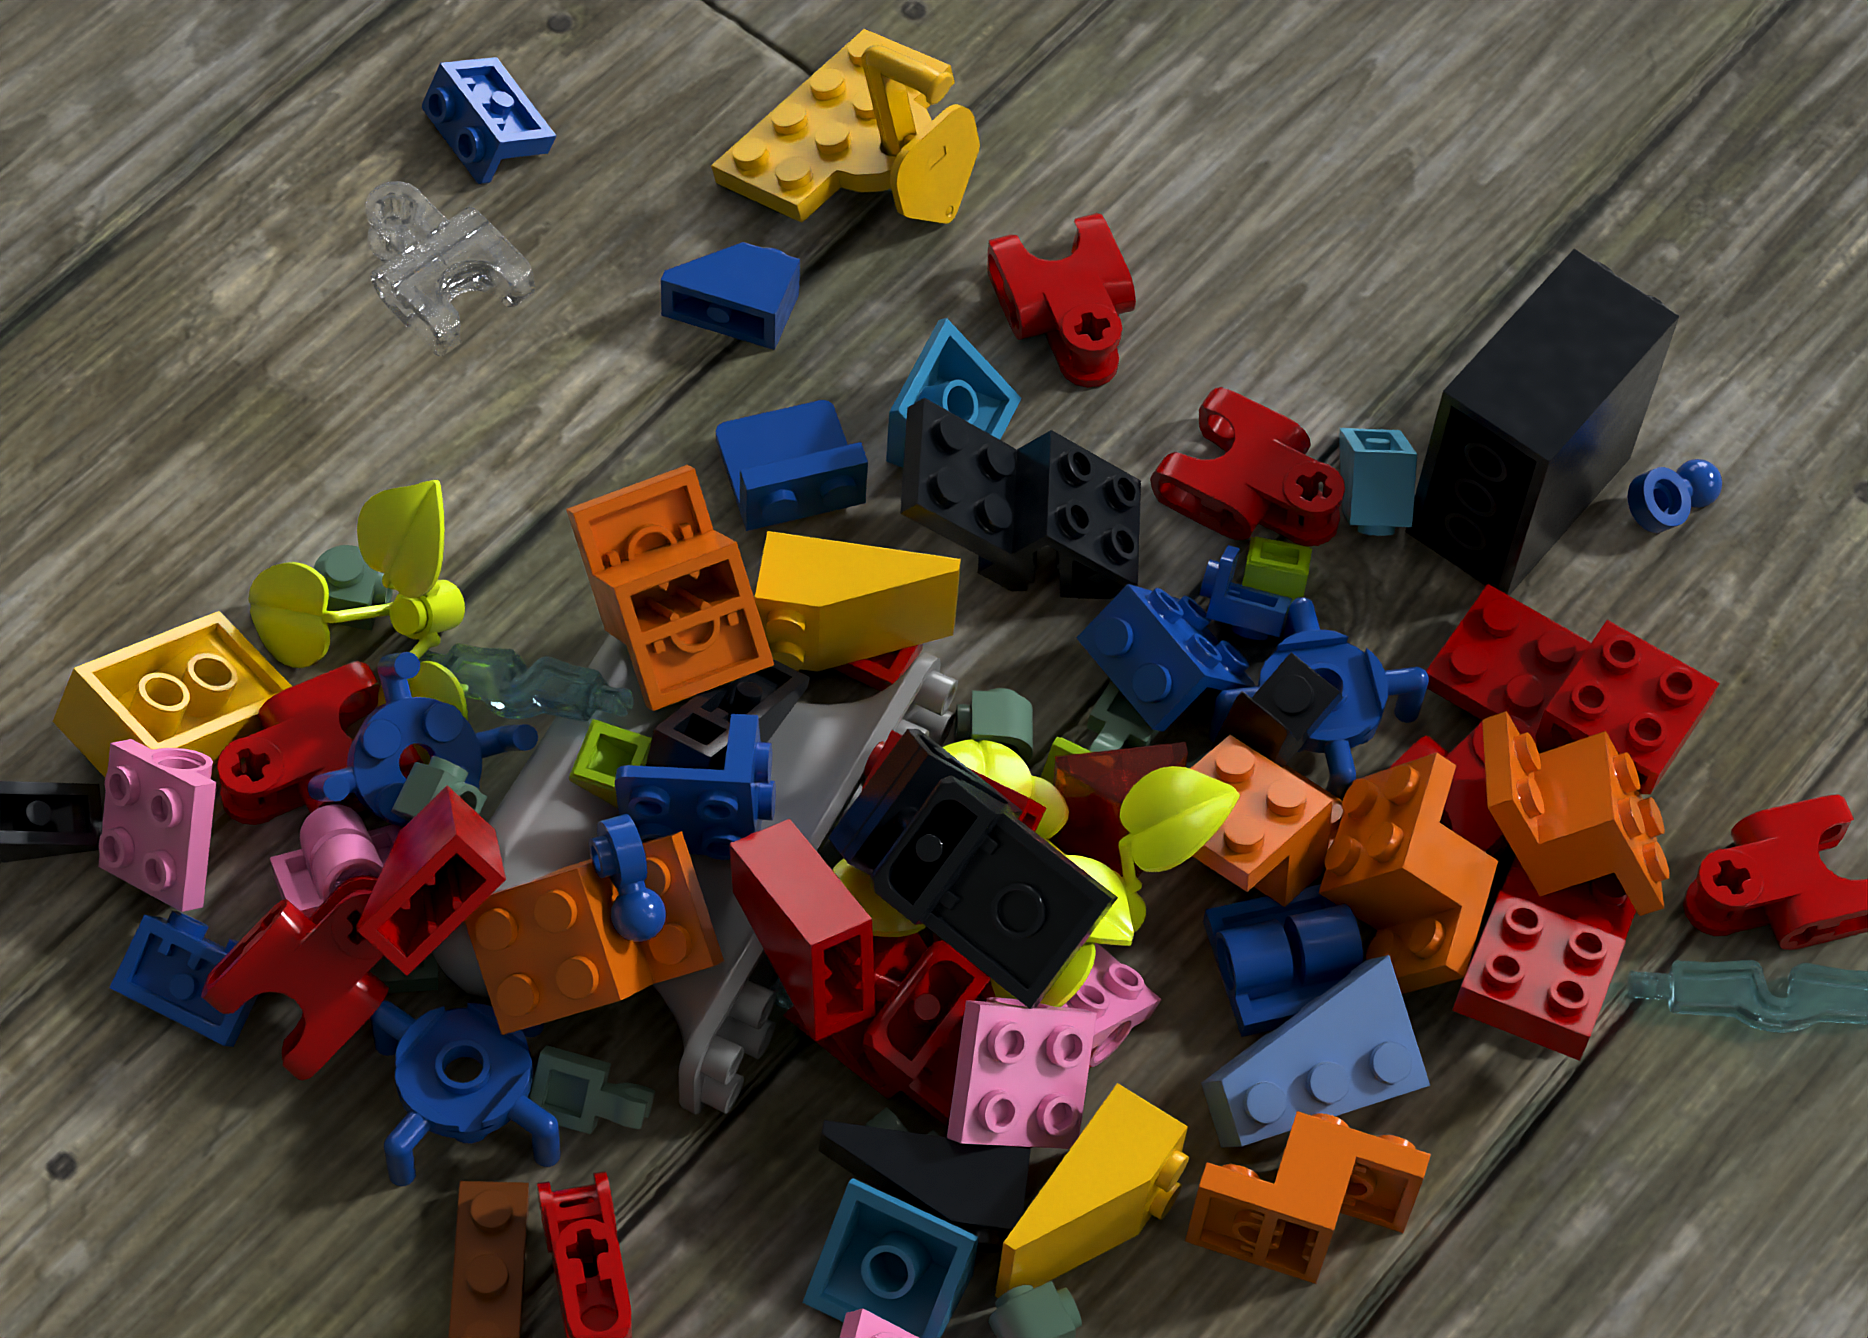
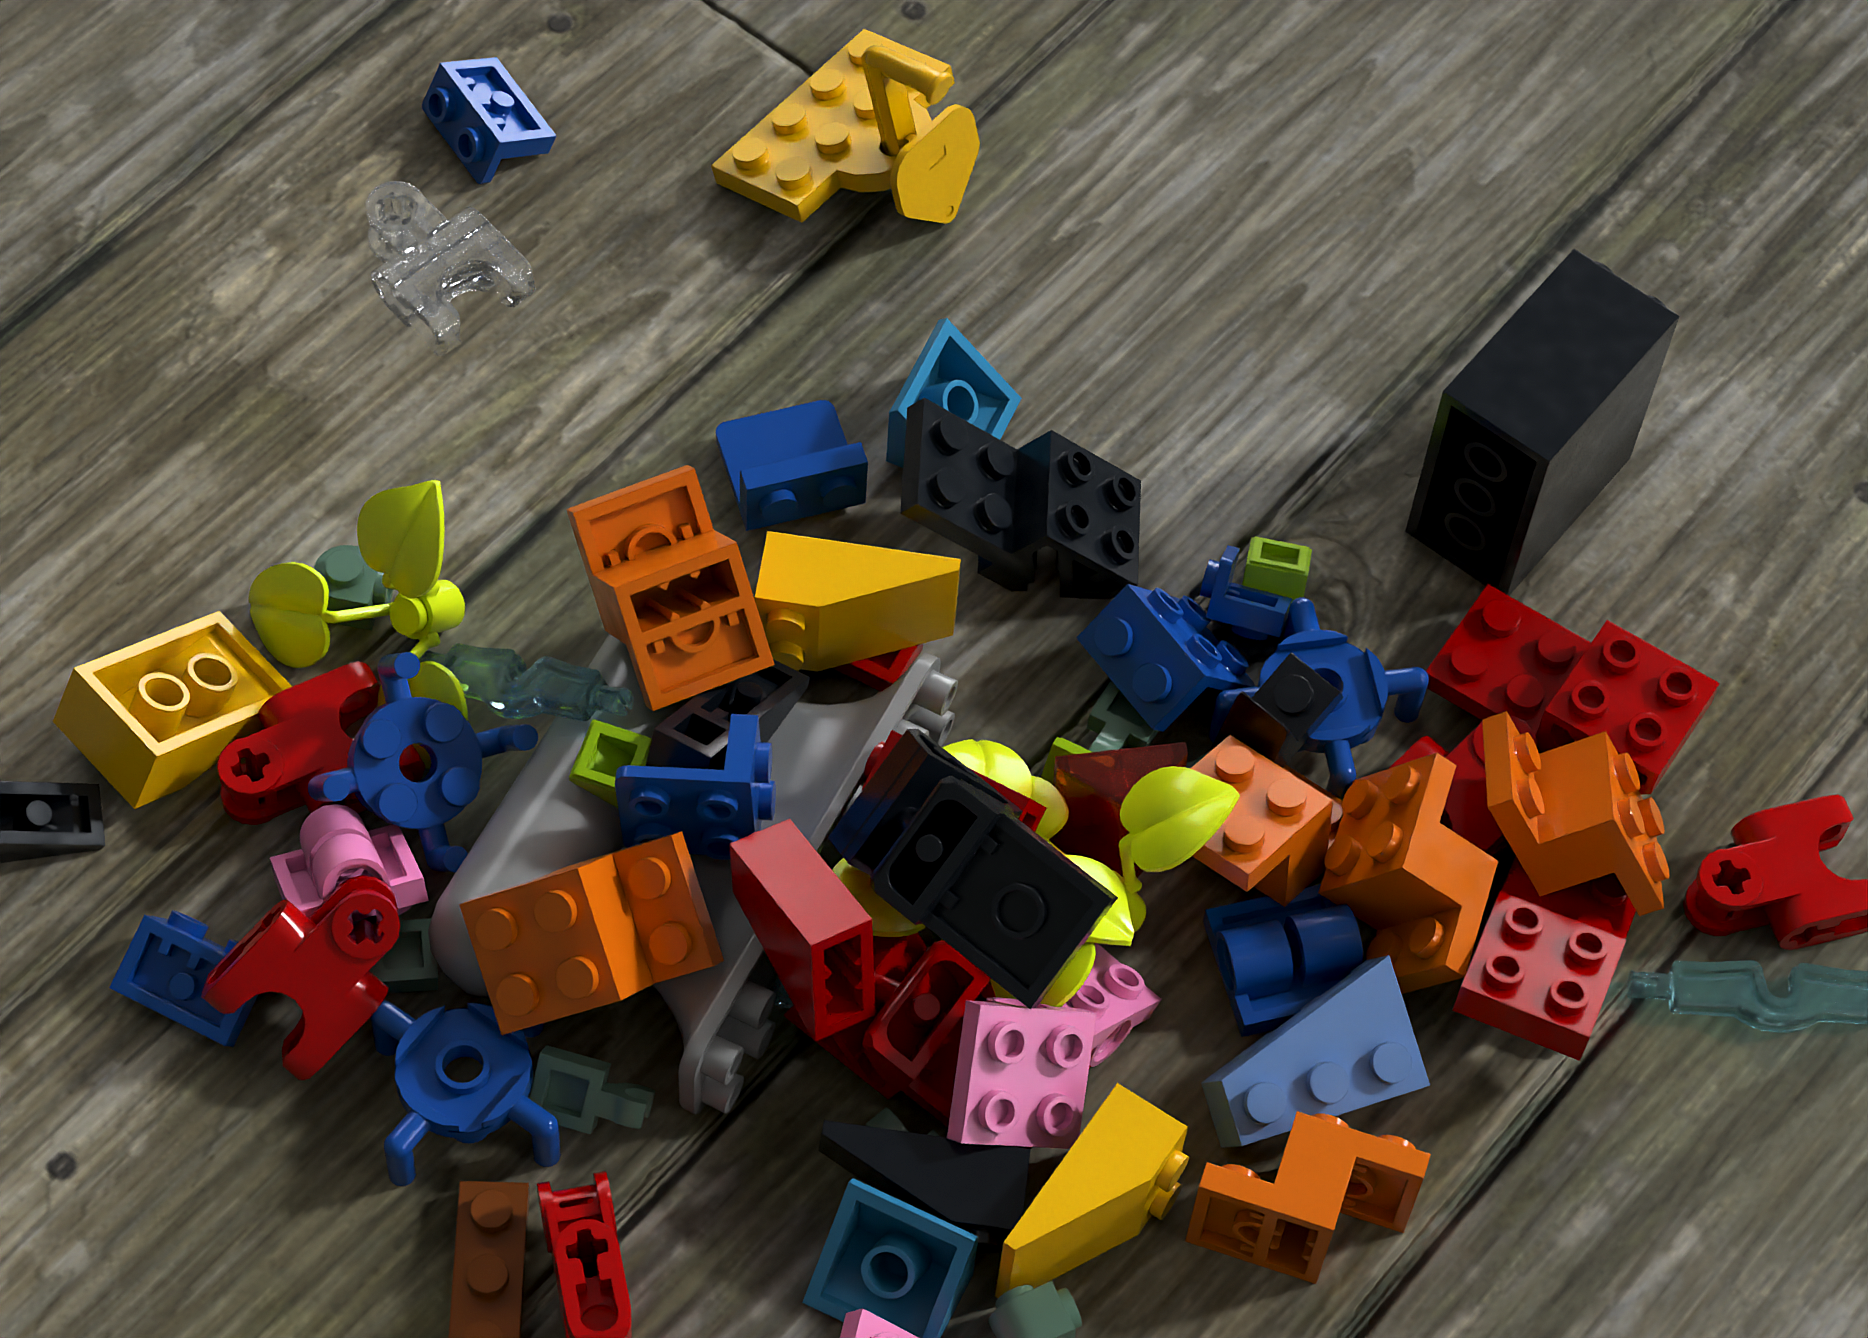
bright pink plate [98,739,216,912] -> none
red slope [356,785,506,976] -> none
sand green plate [391,756,487,822] -> none
blue plate [589,814,666,942] -> none
blue slope [661,242,800,350] -> none
sand green plate [954,688,1033,764] -> none
red piece [987,213,1136,388] -> none
red piece [1150,387,1345,546] -> none
medium azure slope [1339,428,1417,536] -> none
blue plate [1627,459,1722,533] -> none

